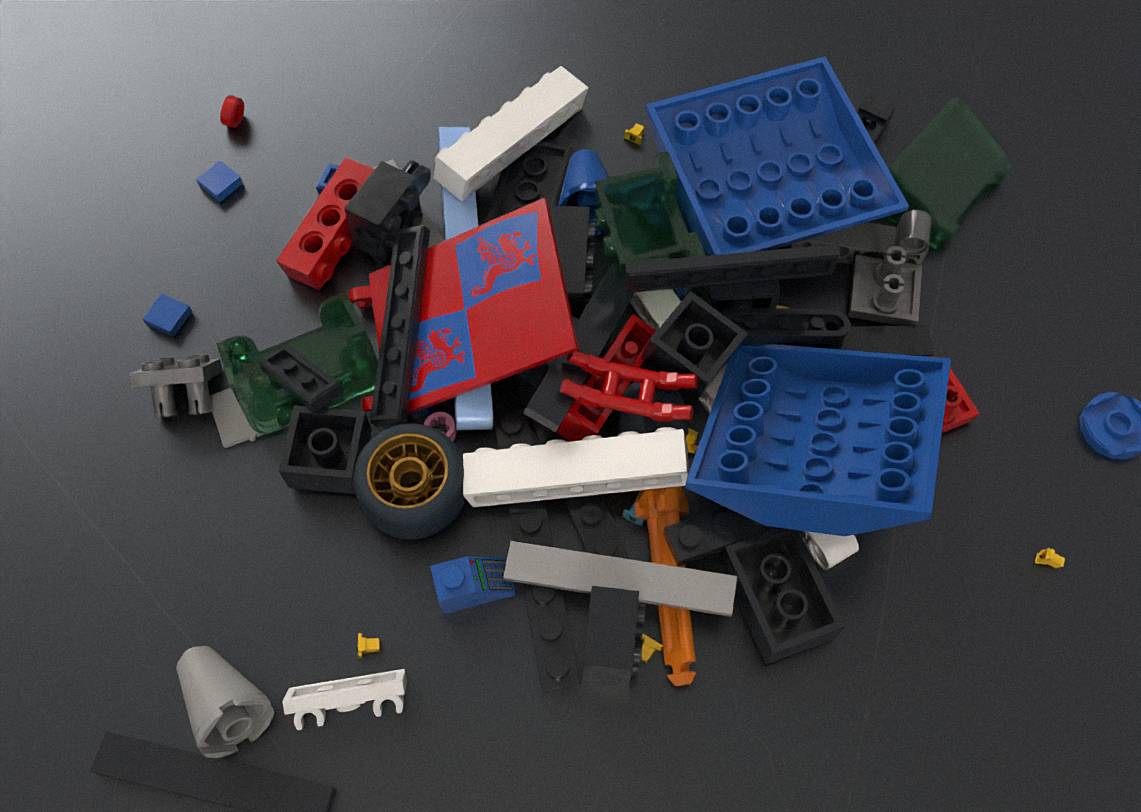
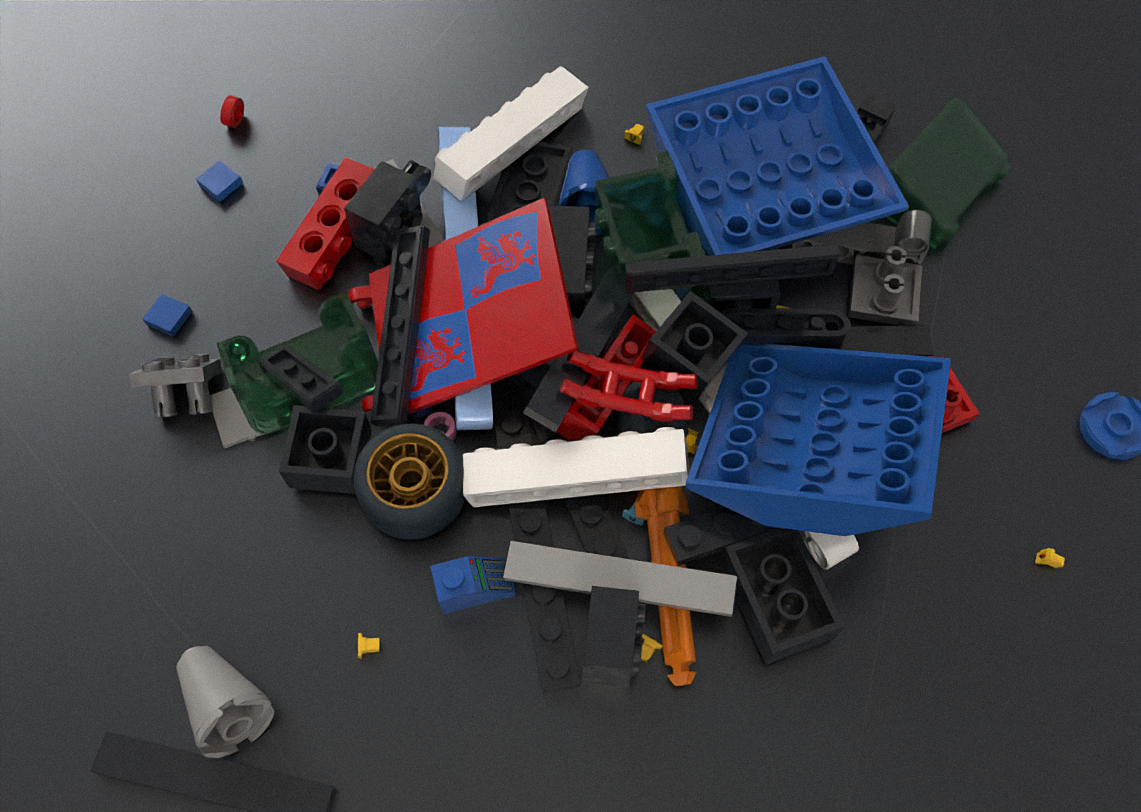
white plate [282,669,407,730] -> none

